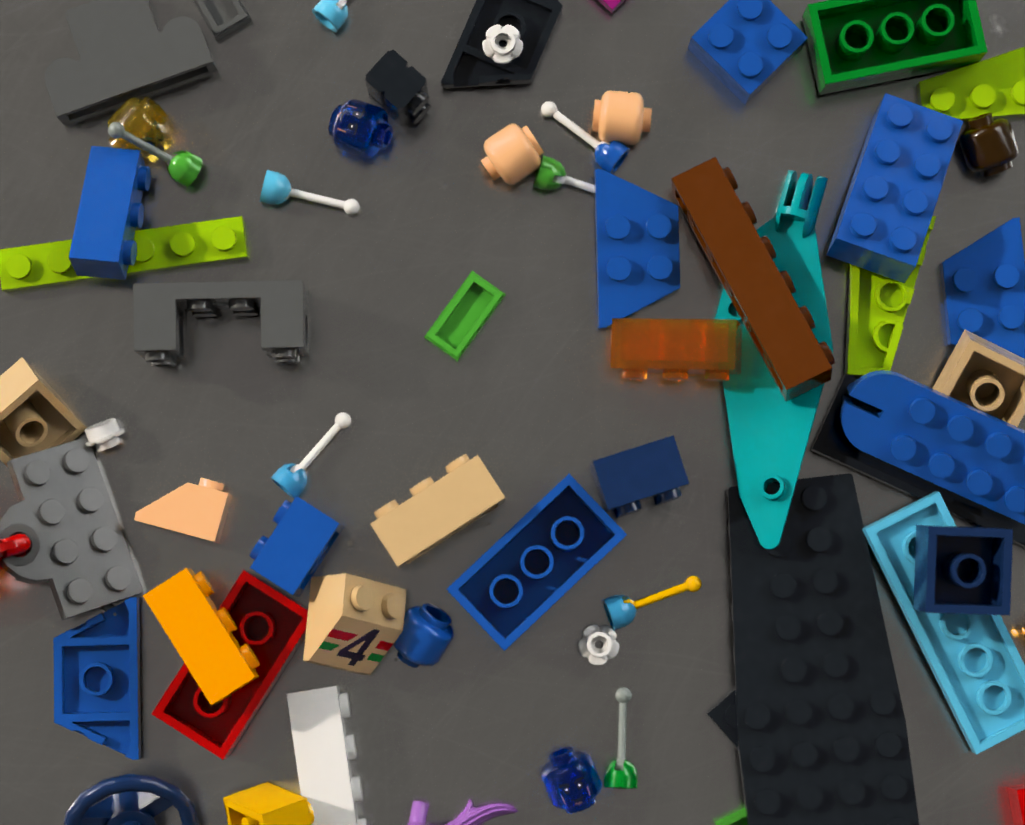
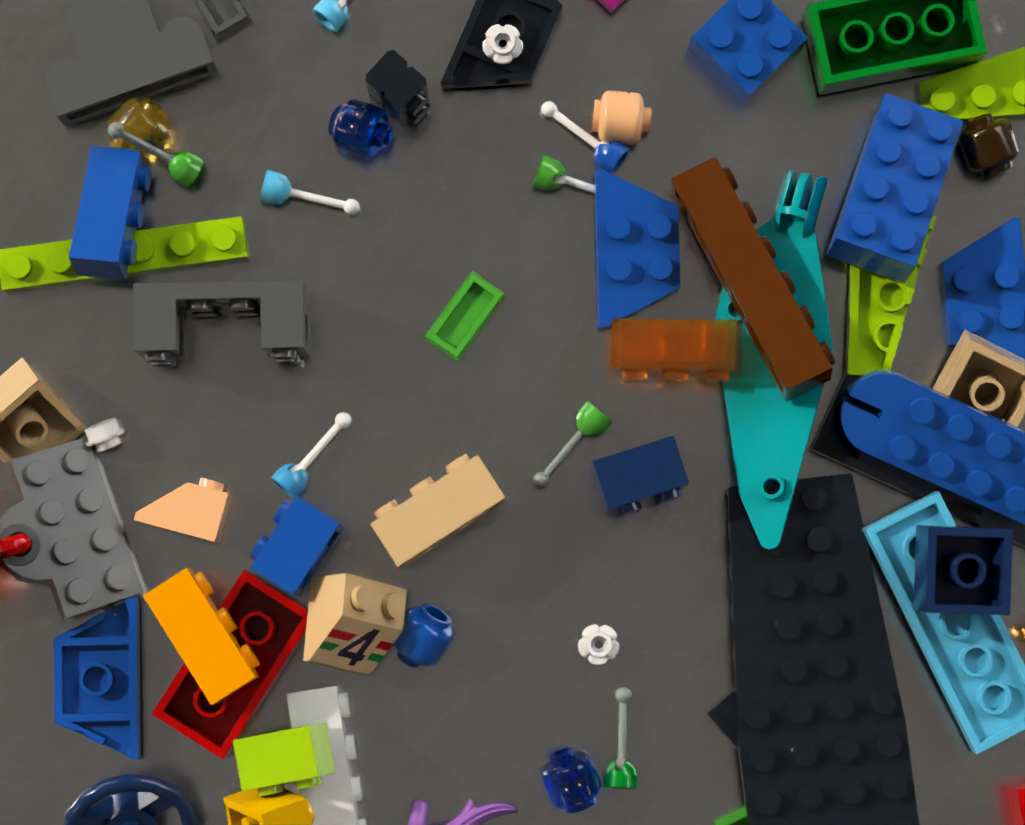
blue brick [446,473,627,651] -> none
light nougat head [481,123,544,185] -> none
hinge [602,576,702,631] -> none
none -> lime brick [233,722,336,796]
none -> hinge [533,401,612,489]

